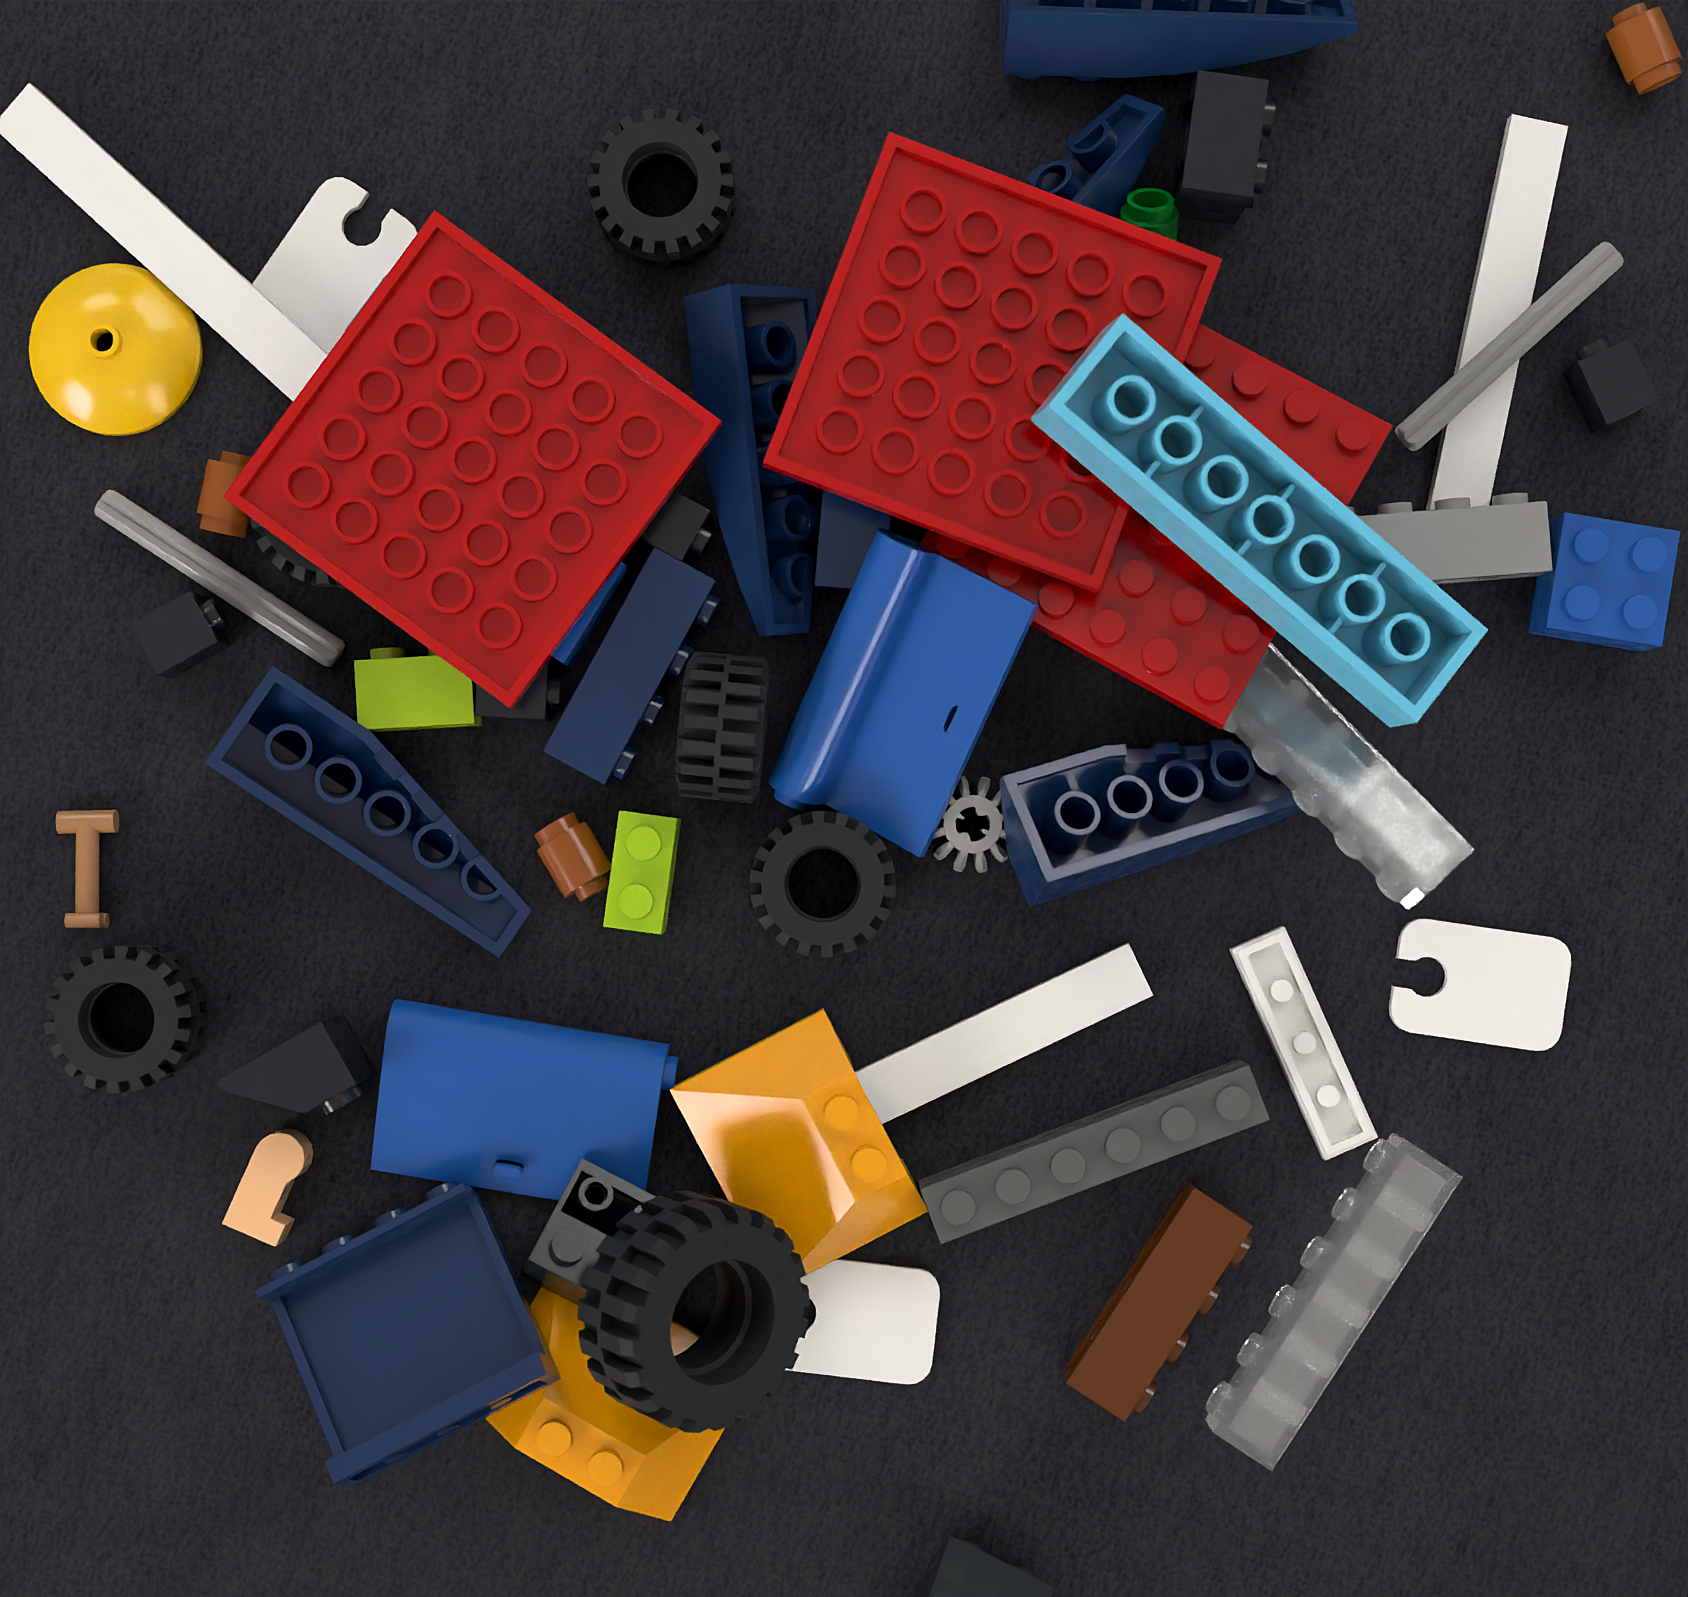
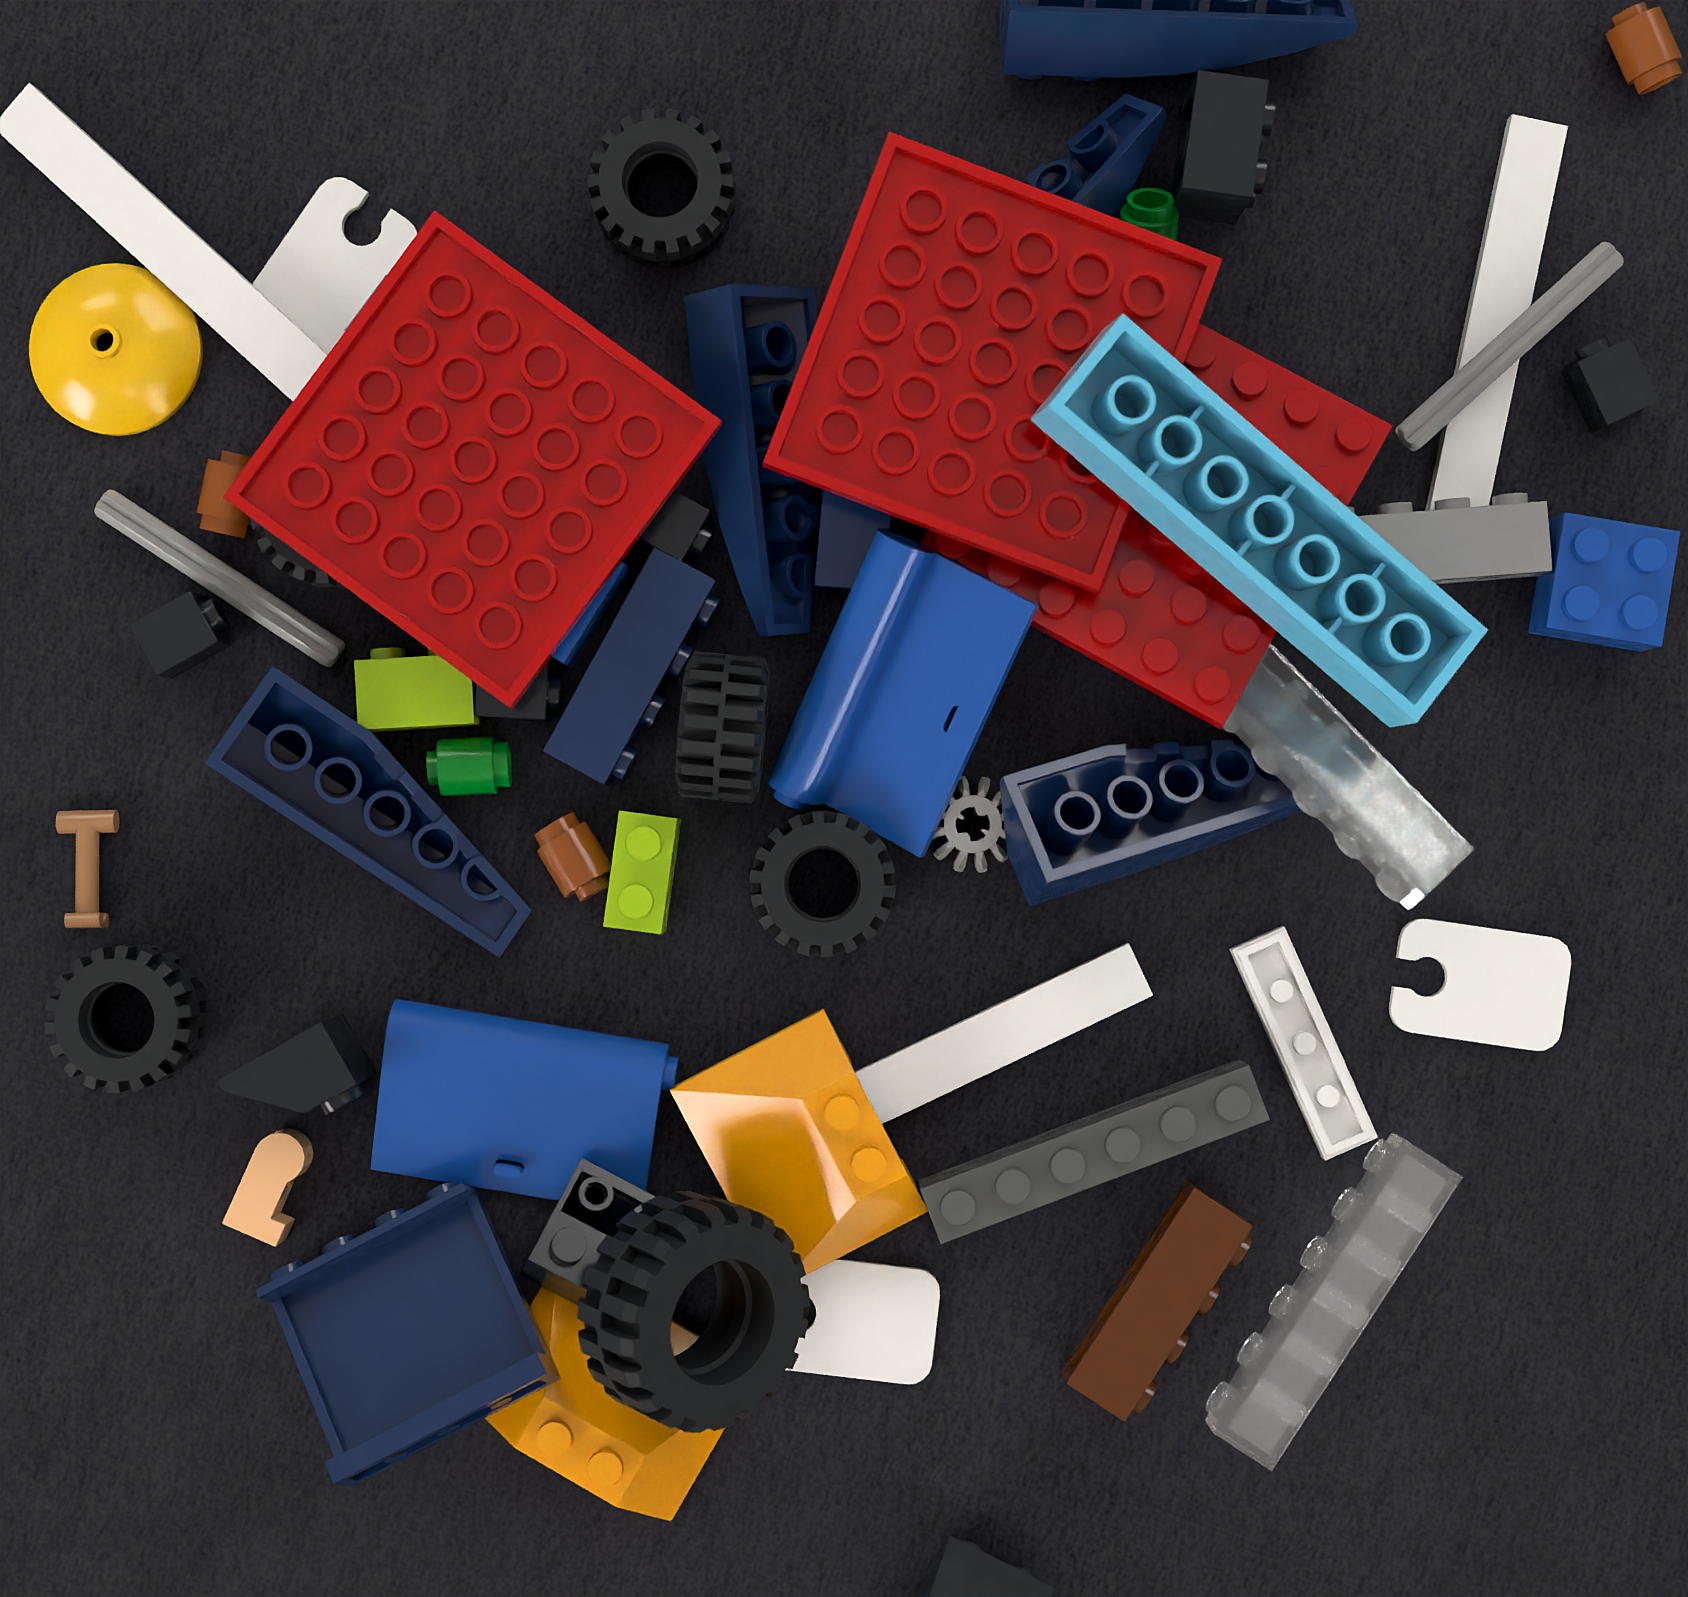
none -> green brick [426,736,512,797]

